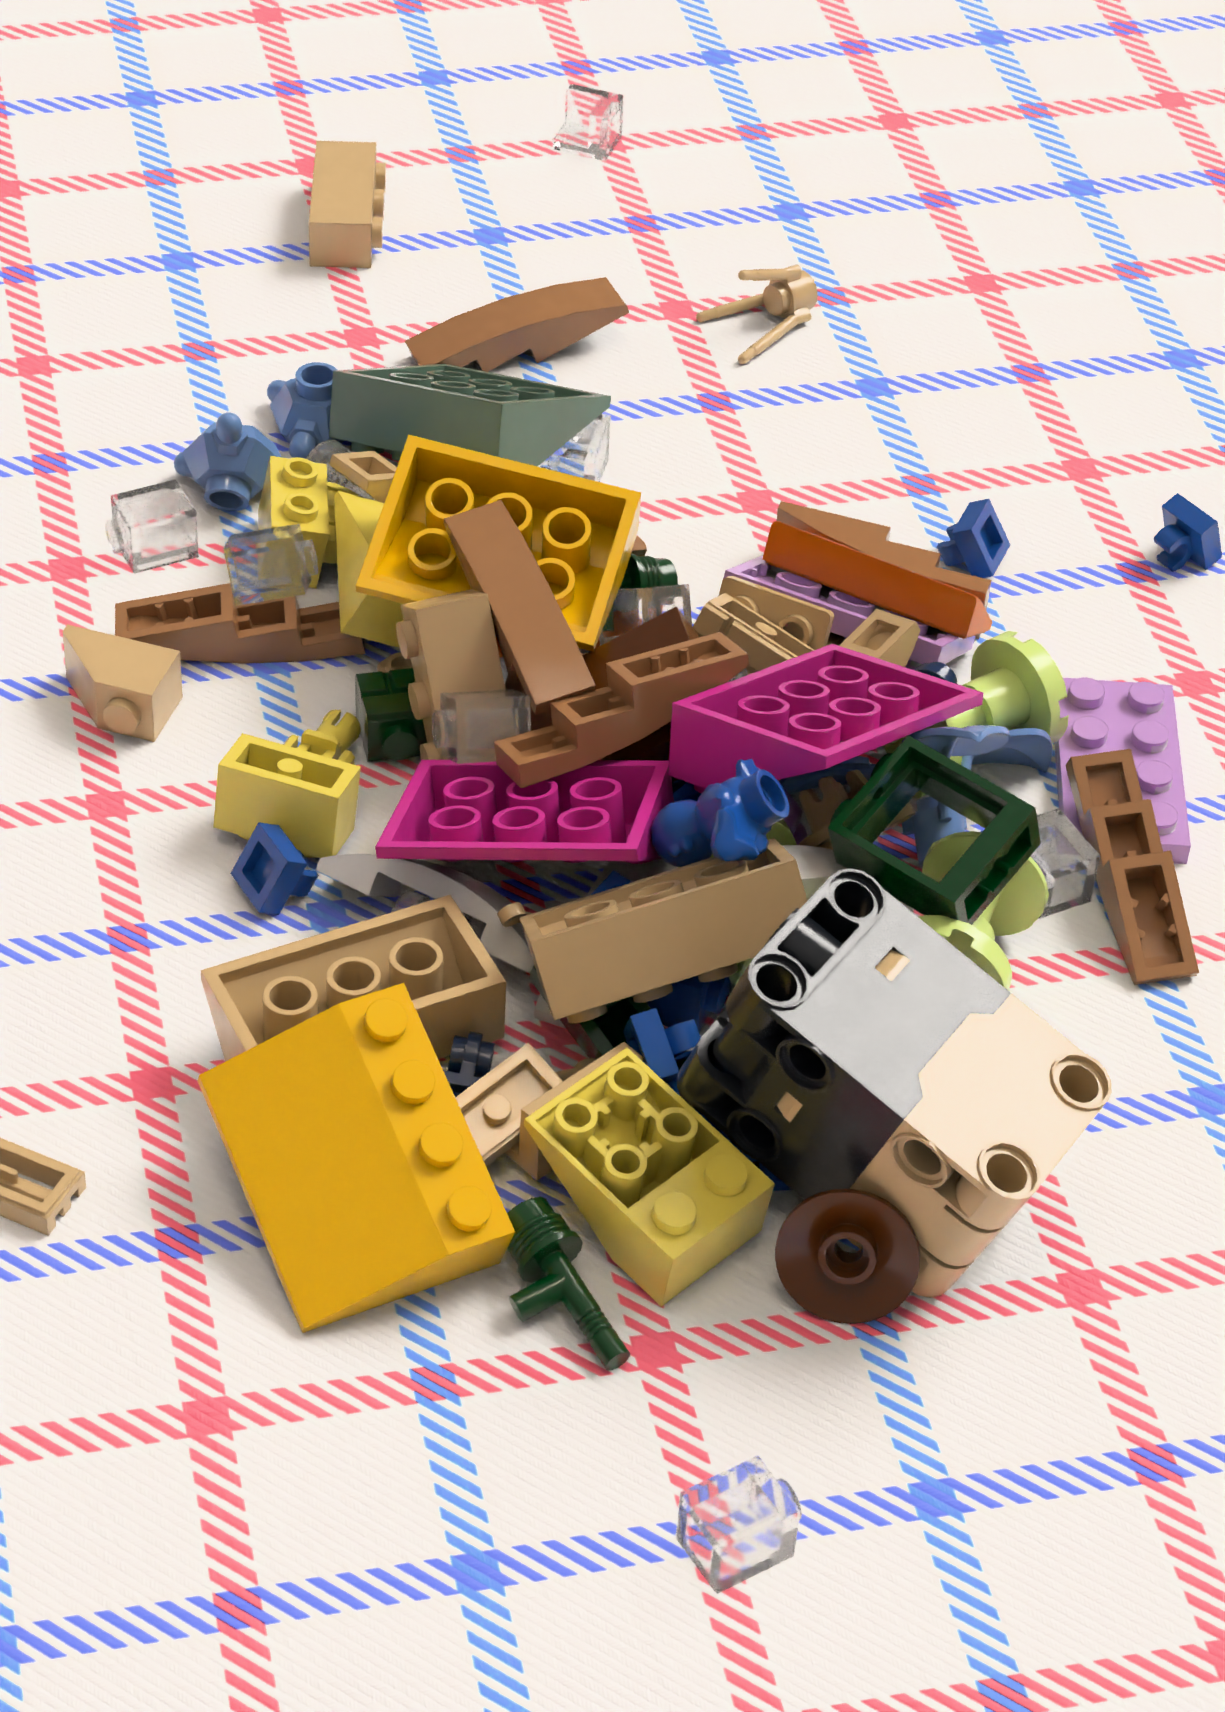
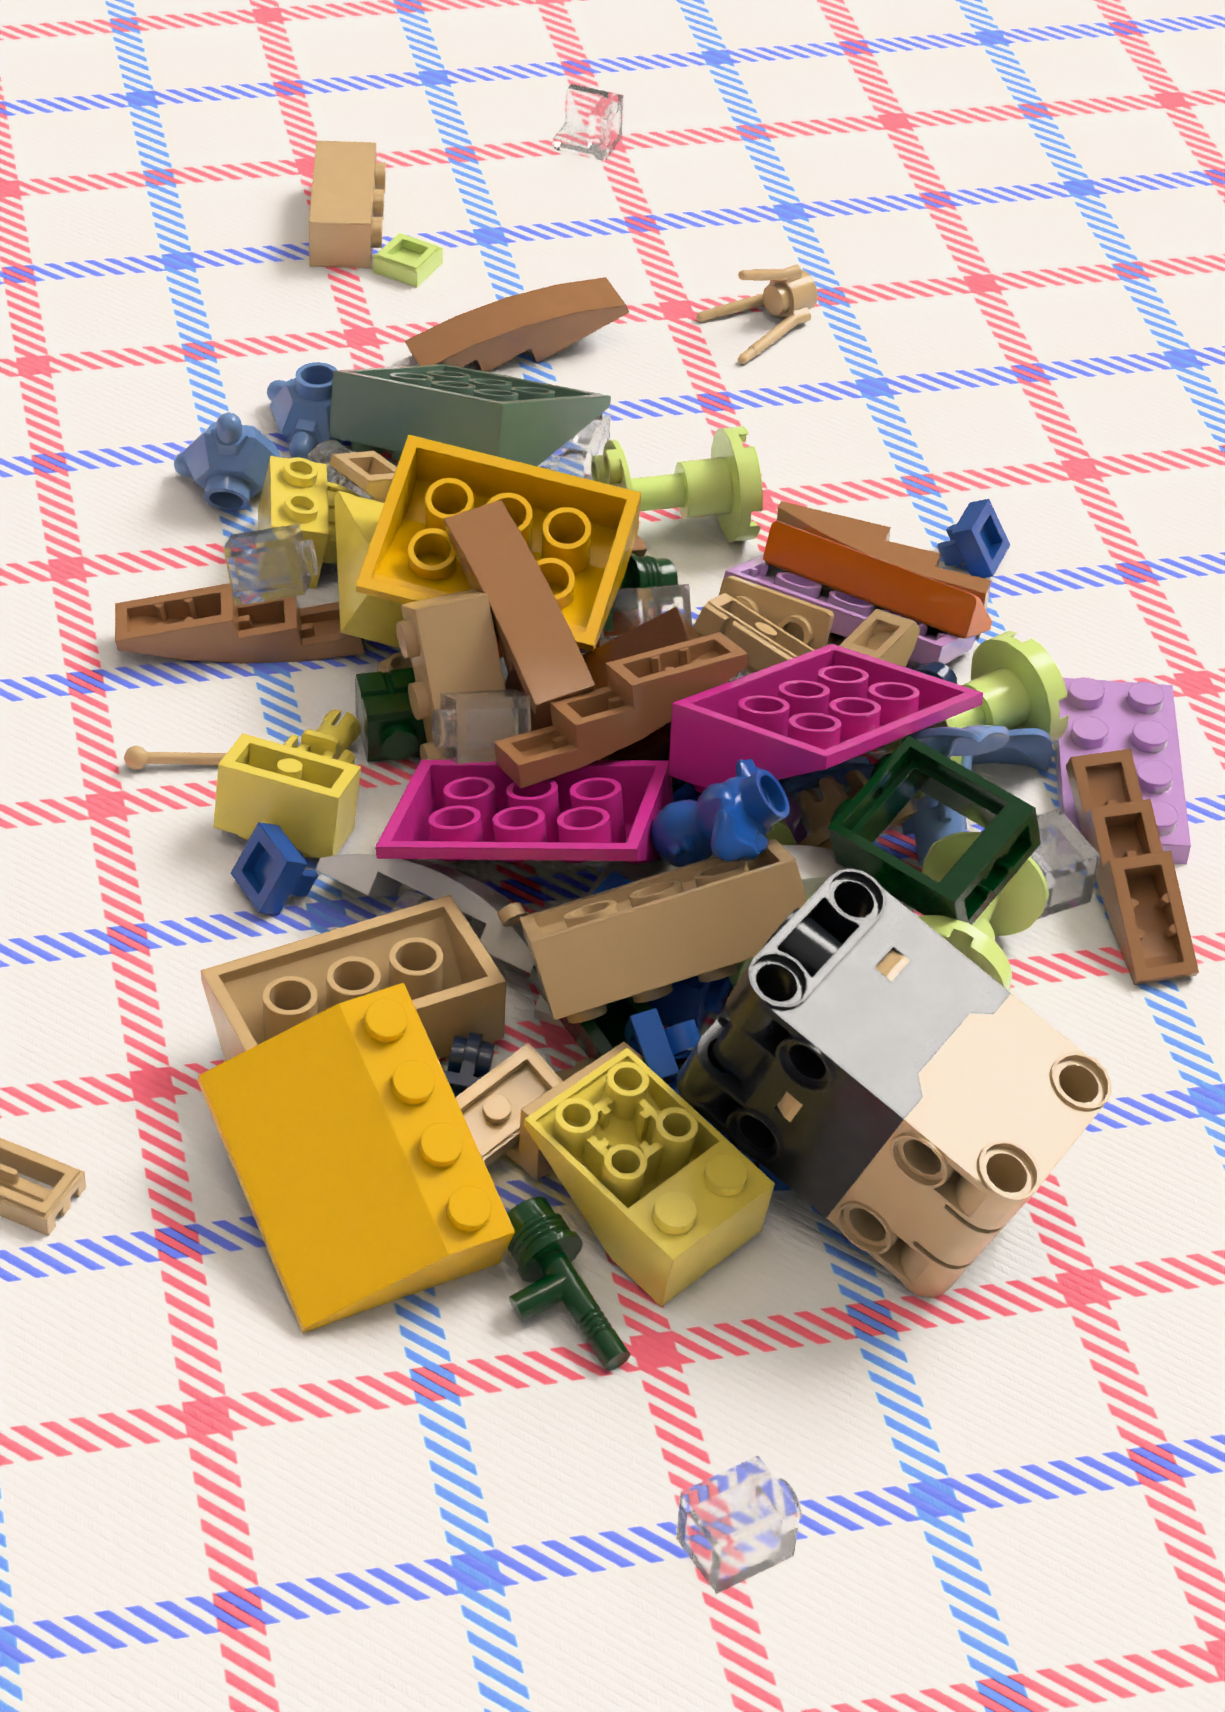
tan slope [62,624,183,742] -> none
clear brick [105,479,199,574] -> none
reddish brown dish [775,1189,920,1324] -> none
blue tile [1154,493,1222,572] -> none
none -> tan hinge [124,745,227,770]
none -> yellowish green tile [373,233,443,287]
none -> yellowish green piece [591,426,763,542]

